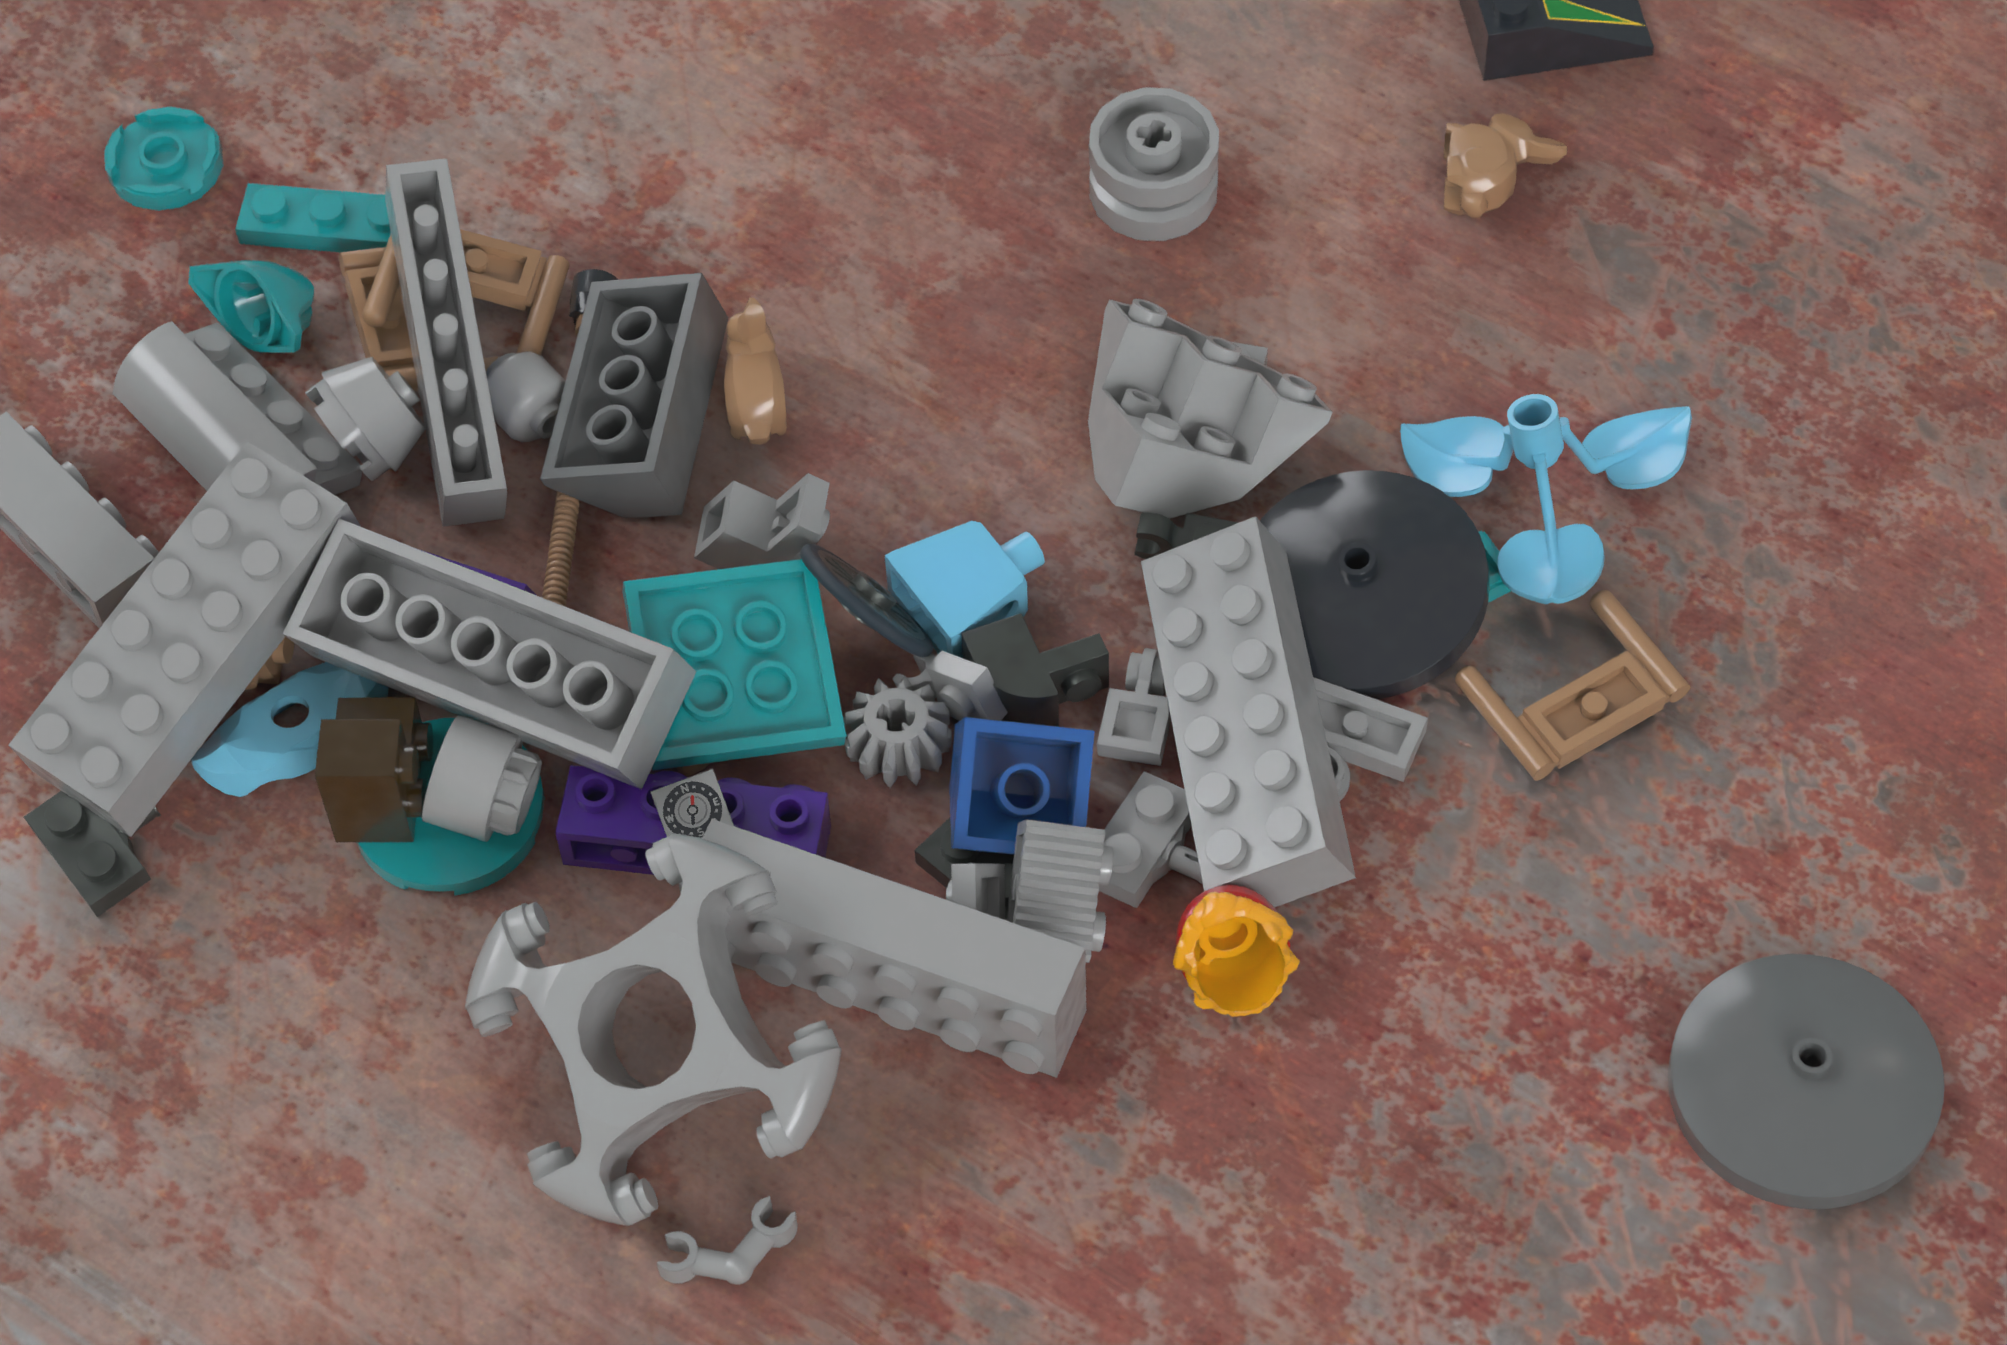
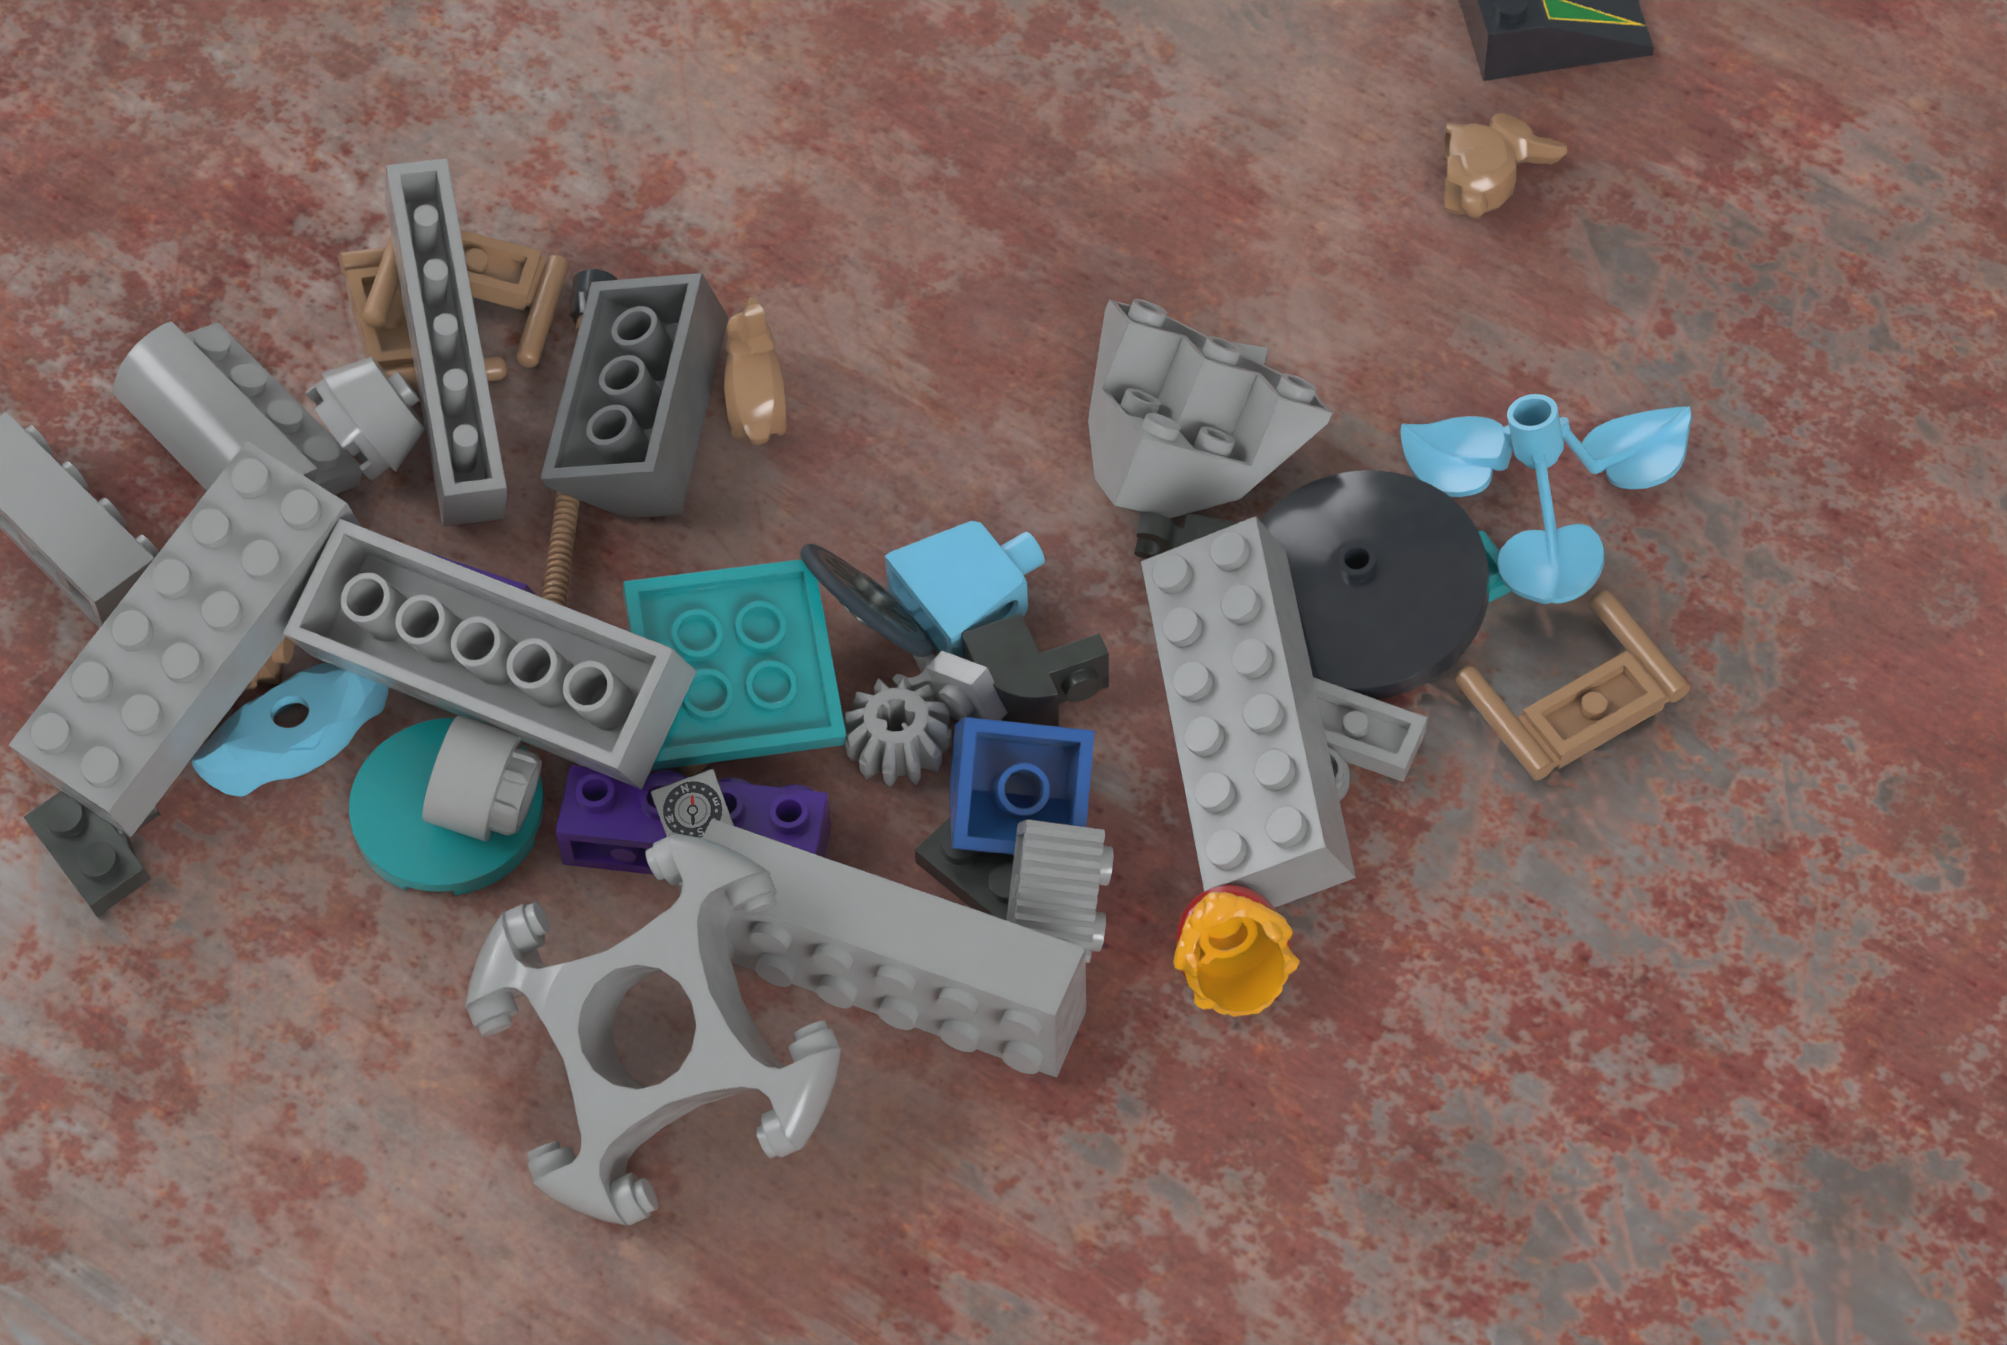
teal tile [104,106,224,211] -> none
teal hat [188,260,314,353] -> none
teal plate [235,183,391,252] -> none
dark brown brick [315,697,433,843] -> none
light grey head [486,351,566,442] -> none
light grey arm [657,1196,798,1285] -> none
light grey brick [694,473,830,569] -> none
light grey plate [946,863,1005,920] -> none
light grey wheel [1089,87,1219,241] -> none
light grey plate [1097,648,1171,766] -> none
light grey plate [1099,771,1203,908] -> none
dark grey dish [1668,954,1944,1209] -> none

